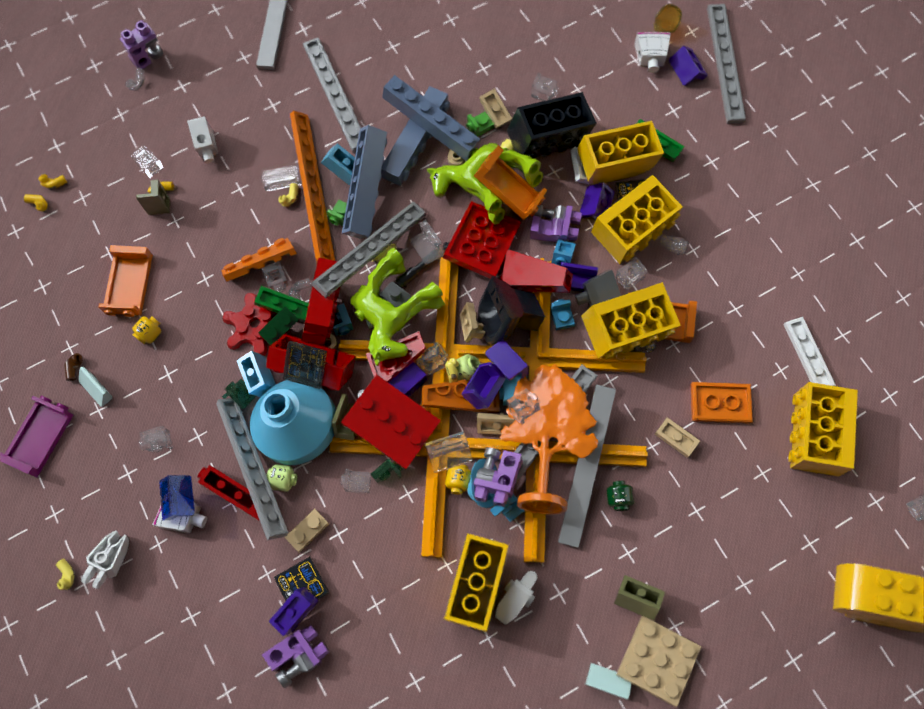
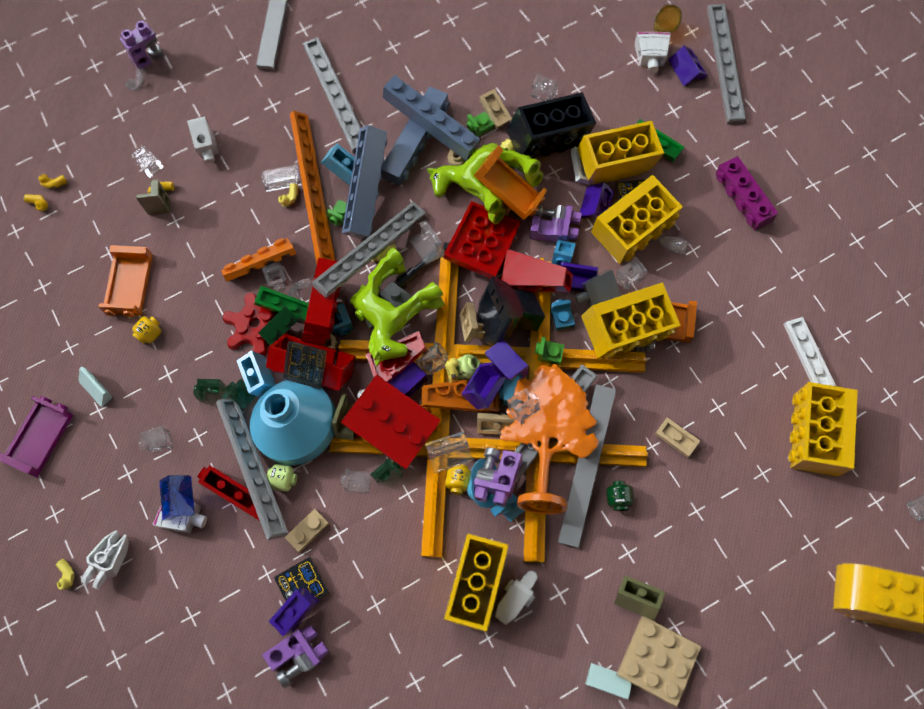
reddish brown arm [65,353,83,381] -> none
orange tile [691,382,753,423] -> none
none -> clear green bracket [193,379,225,402]
none -> bright green bracket [535,337,564,365]
none -> magenta brick [715,156,778,231]

